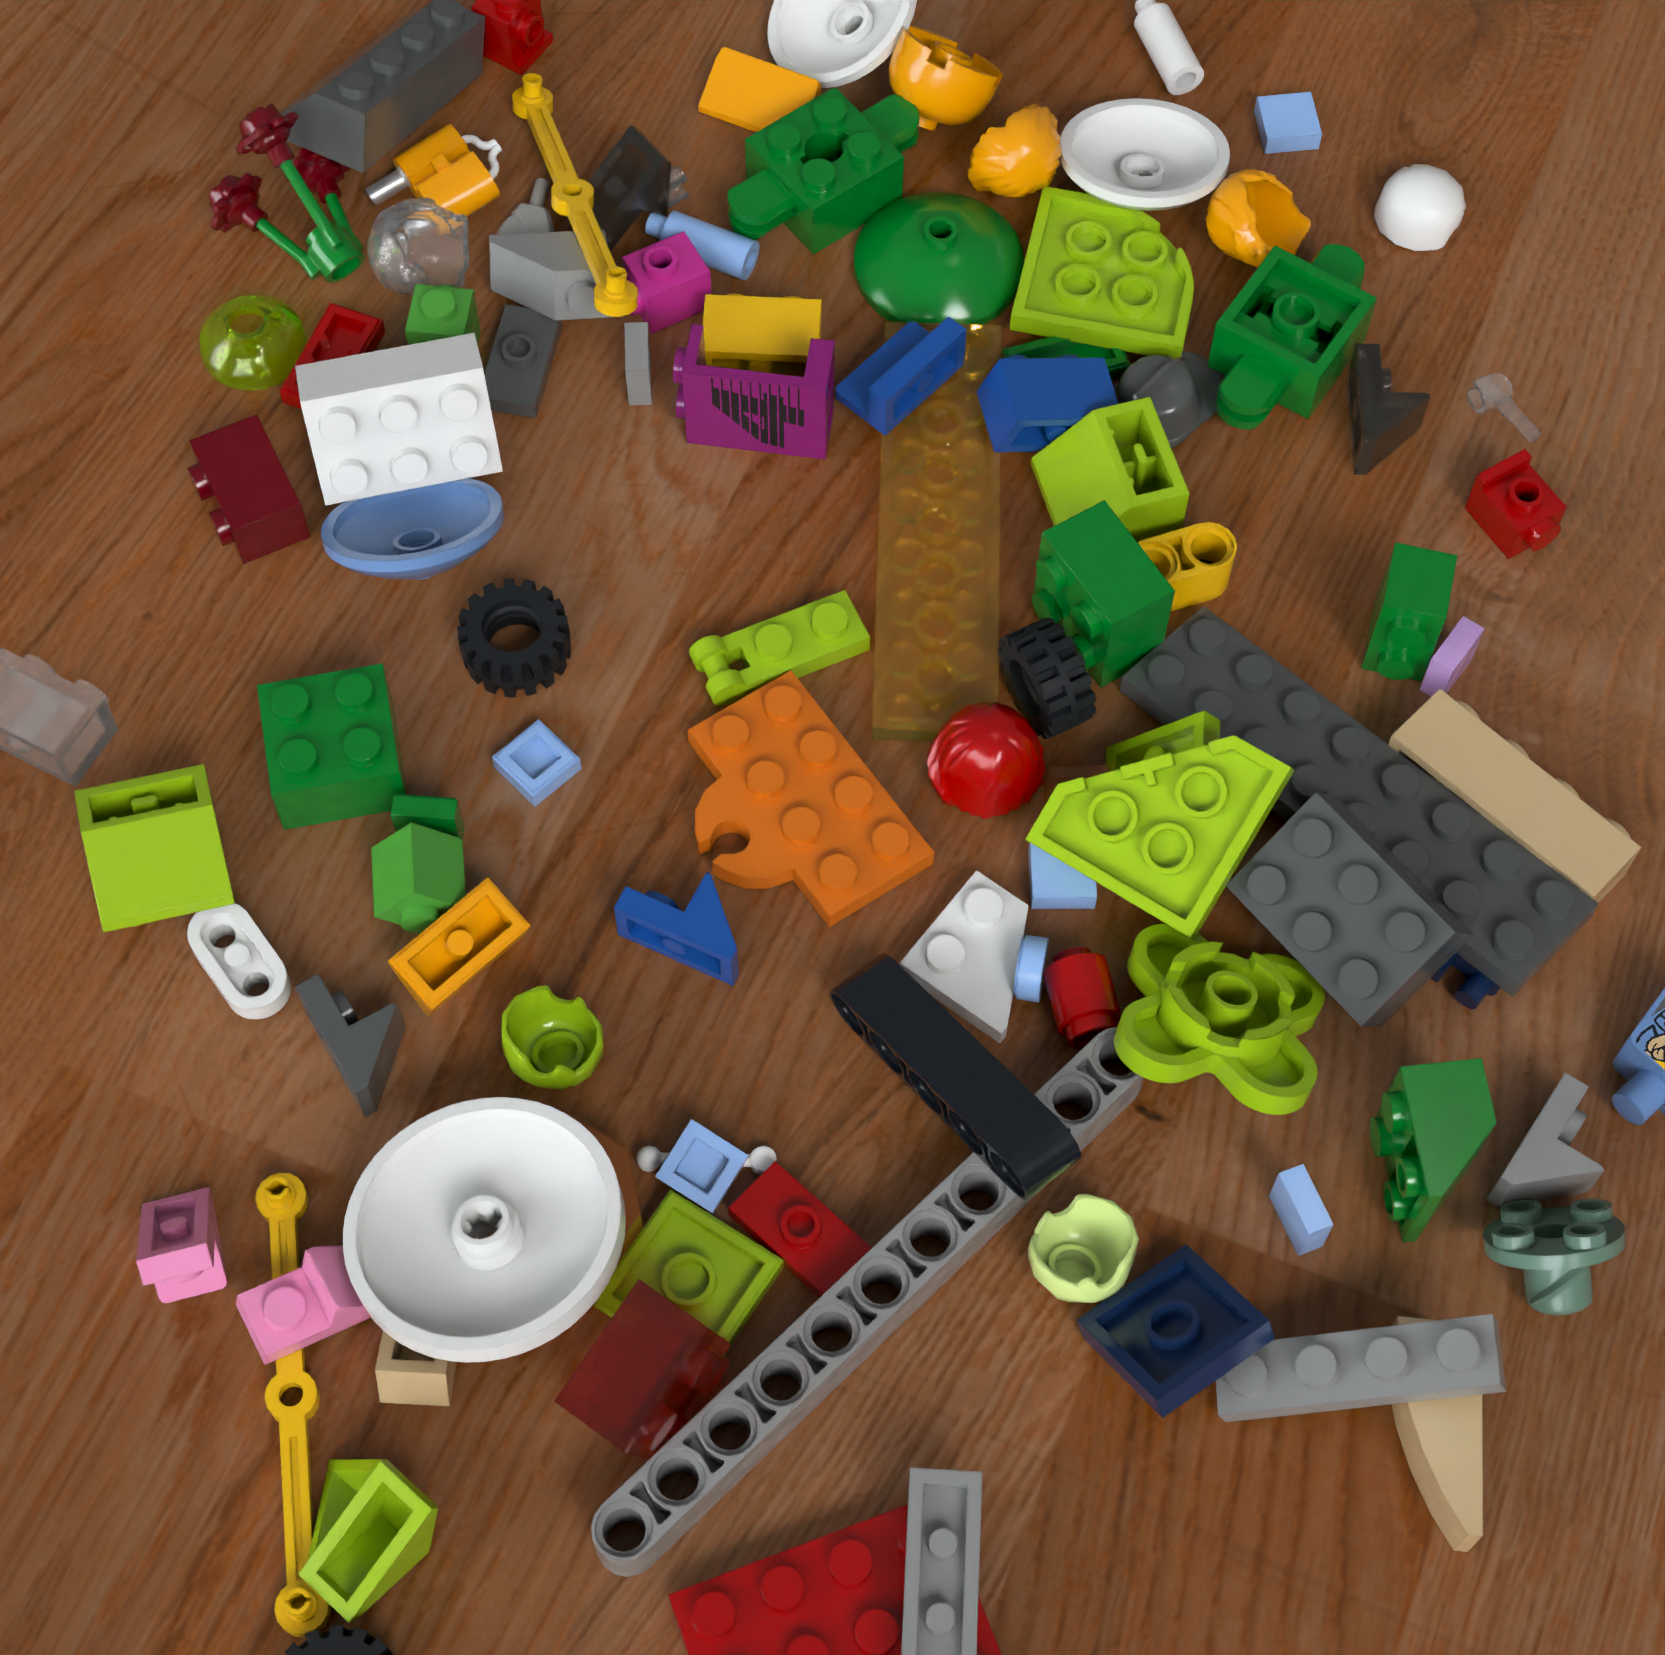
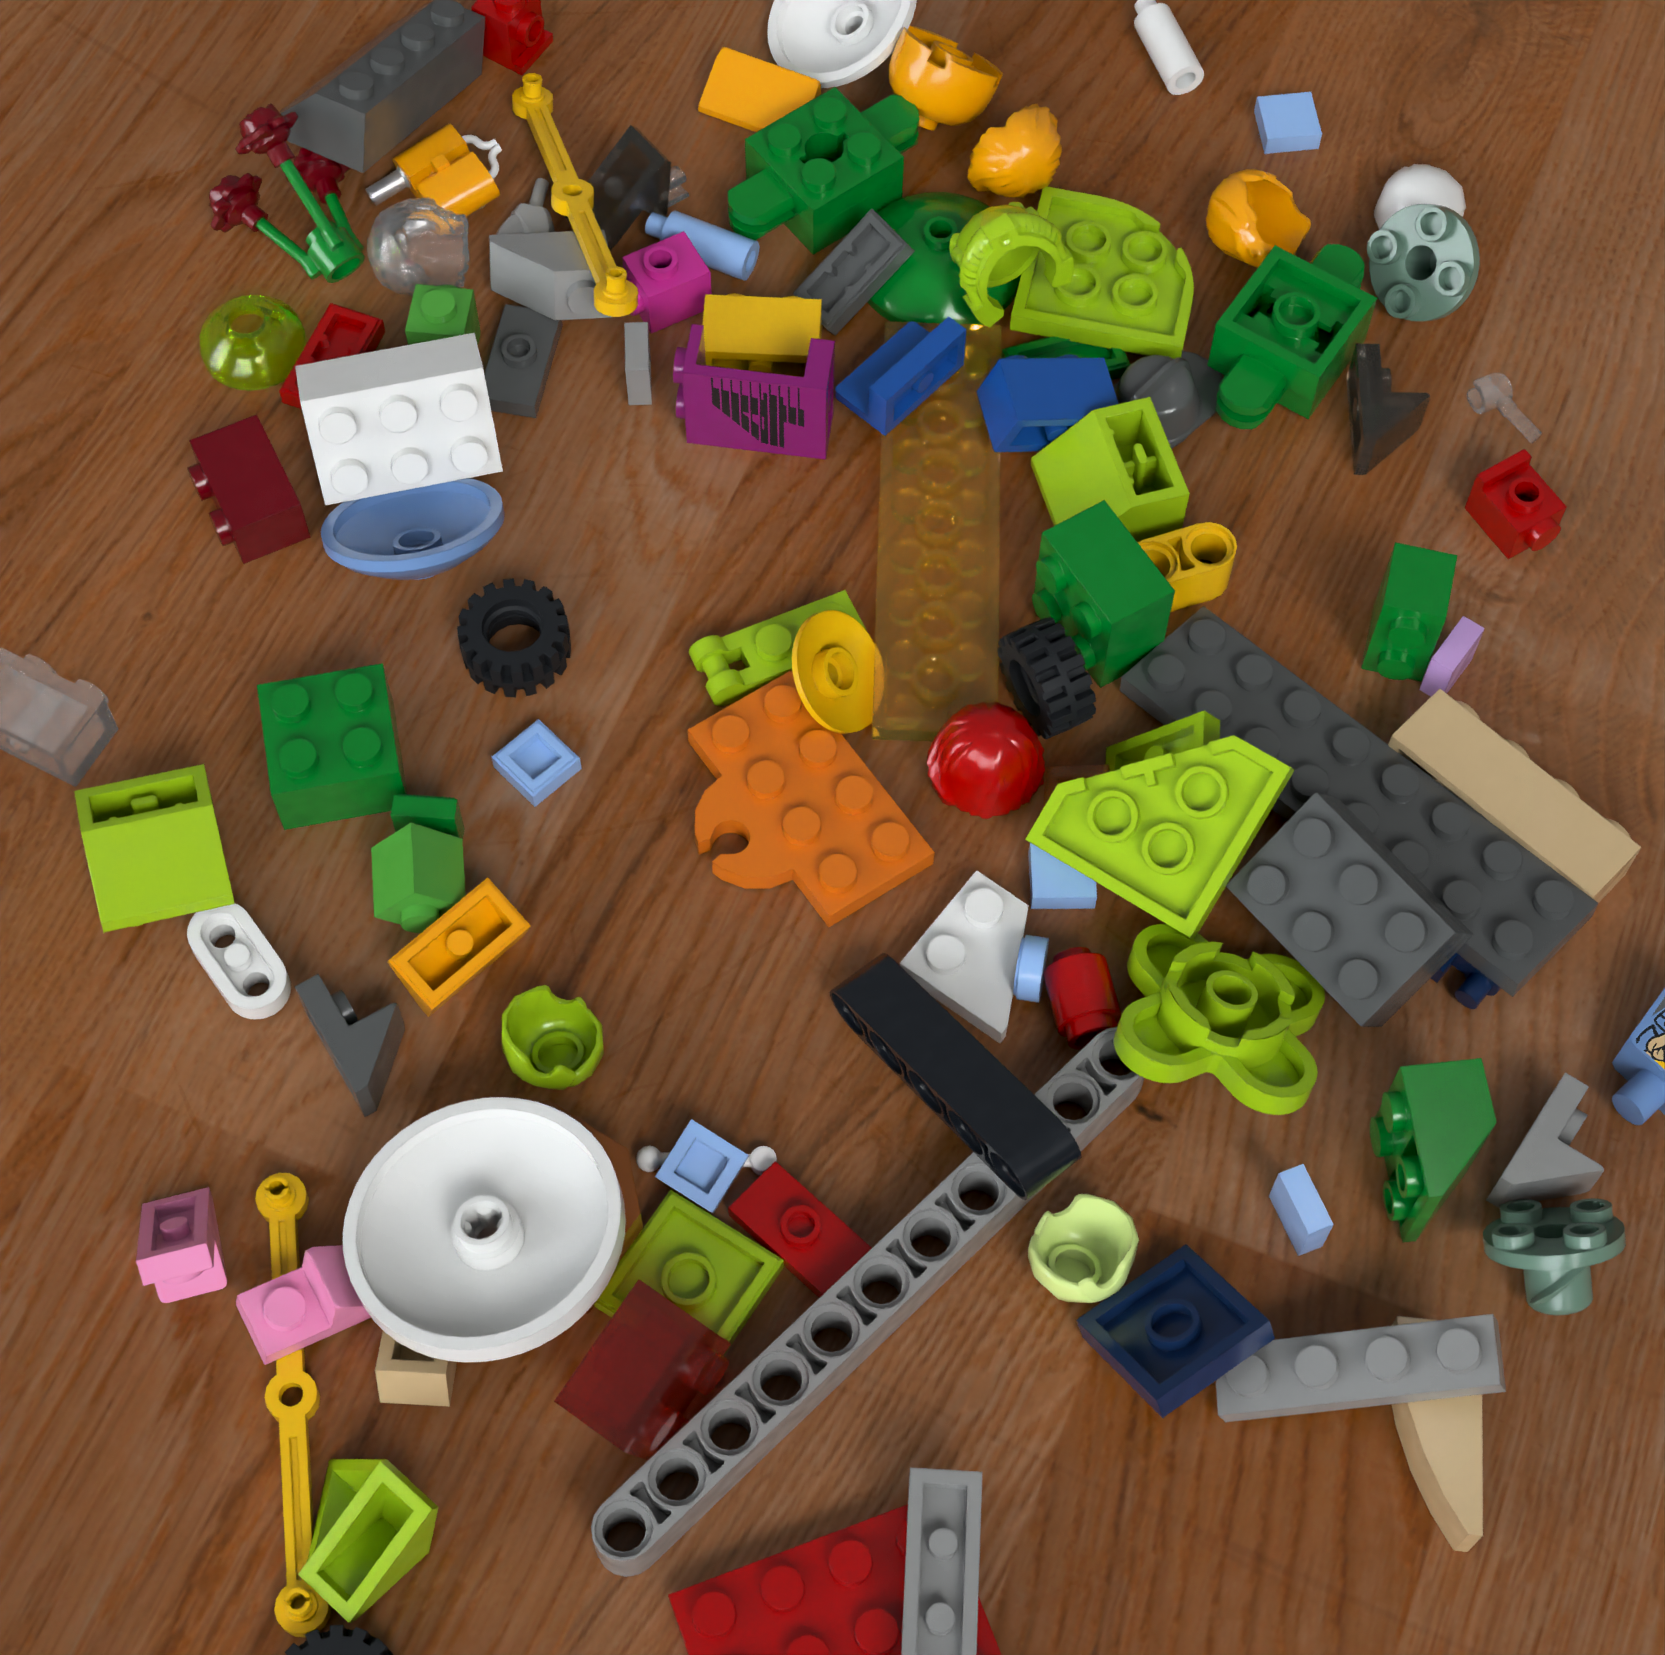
blue slope [614,872,739,986] -> none
white dish [1060,98,1230,211] -> none
none -> yellow dish [792,610,884,734]
none -> dark grey plate [793,209,915,336]
none -> lime helmet [949,202,1074,328]
none -> sand green plate [1367,204,1480,322]

